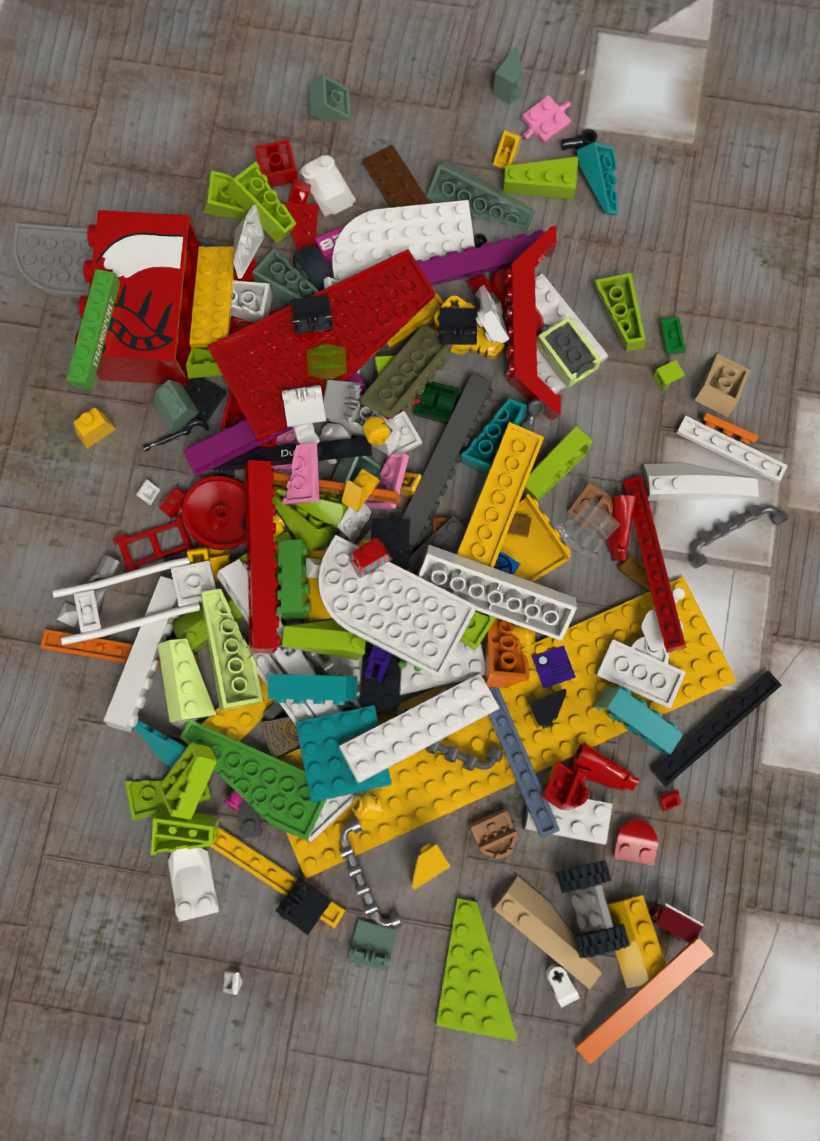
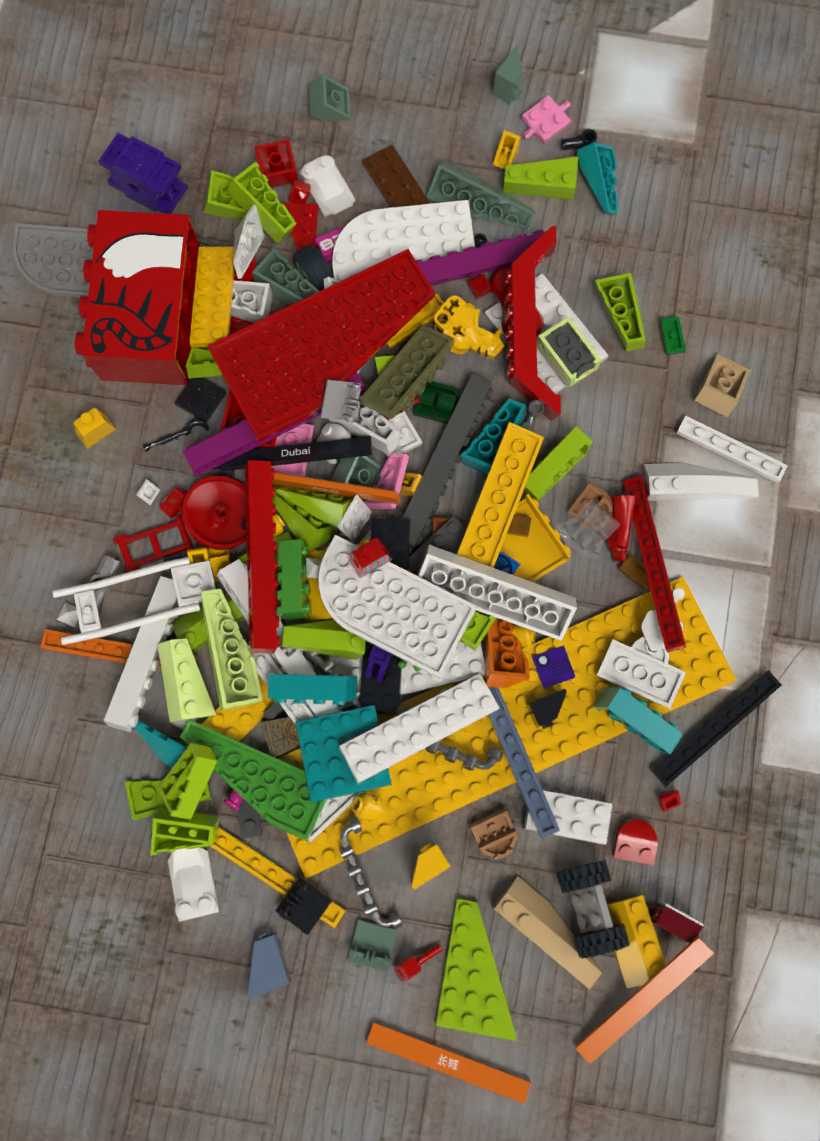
bright green brick [66,269,120,391] -> none
sand green slope [152,380,199,435] -> none
white slope [223,970,243,995] -> none
white hinge [282,385,326,427] -> none
bright pink wing [282,443,319,505] -> none
black hinge [291,295,333,334] -> none
white bracket [292,423,320,444] -> none
clear neon green slope [307,344,347,379] -> none
yellow slope [341,469,379,512] -> none
yellow head [362,416,390,445] -> none
black hinge [439,308,477,345] -> none
white slope [474,285,509,343] -> none
red slope [541,761,589,810] -> none
white piece [546,964,580,1008] -> none
red piece [568,742,639,791] -> none
lime panel [653,360,685,391] -> none
flat silver bar [691,505,789,569] -> none
orange plate [702,413,759,445] -> none
none -> dark purple piece [98,133,188,214]
none -> sand blue slope [248,932,291,998]
none -> orange tile [366,1022,531,1104]
none -> red piece [394,944,442,982]

